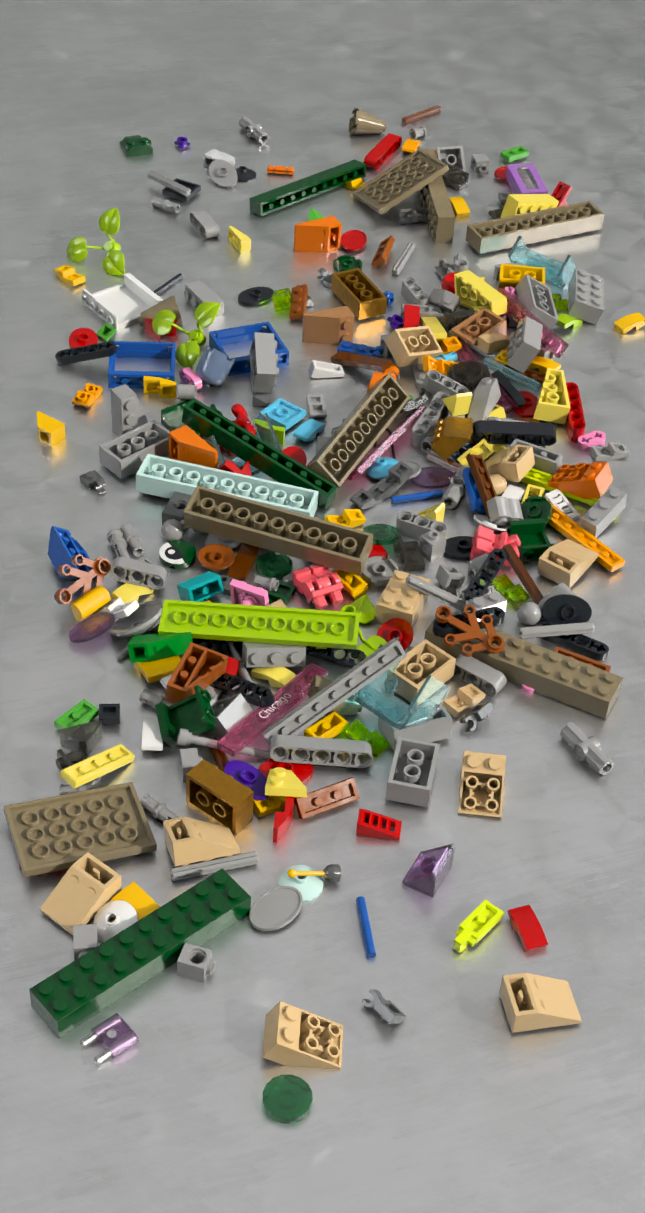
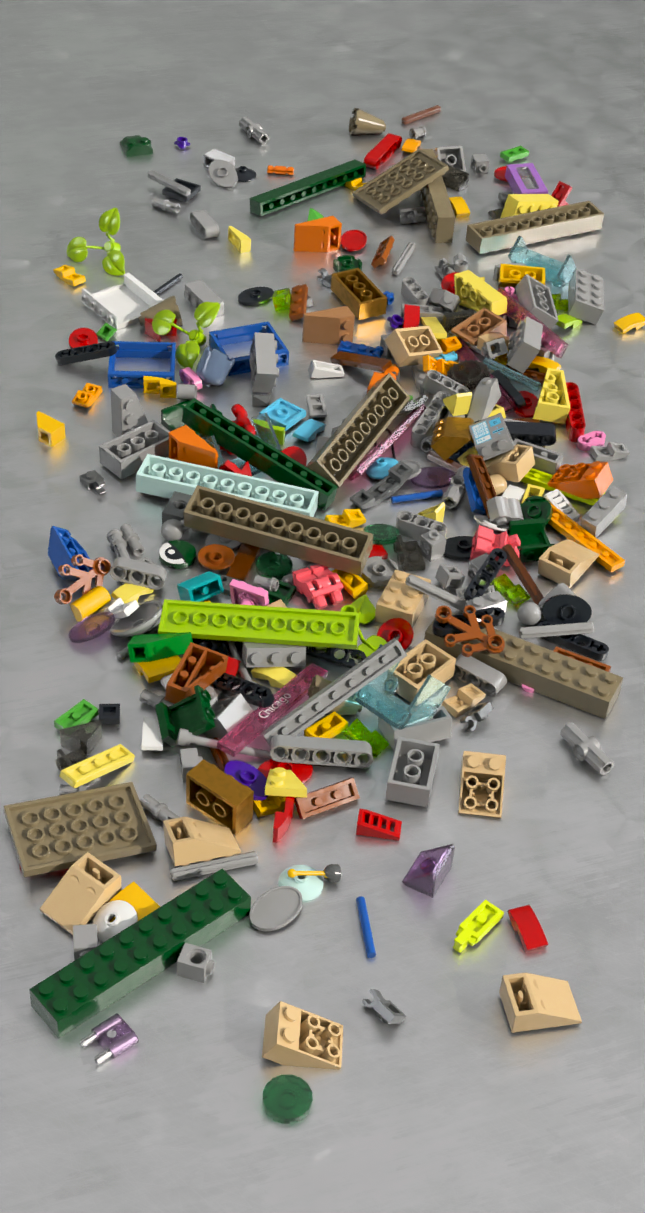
none -> light grey slope [469,413,514,461]
none -> light grey brick [481,337,508,358]

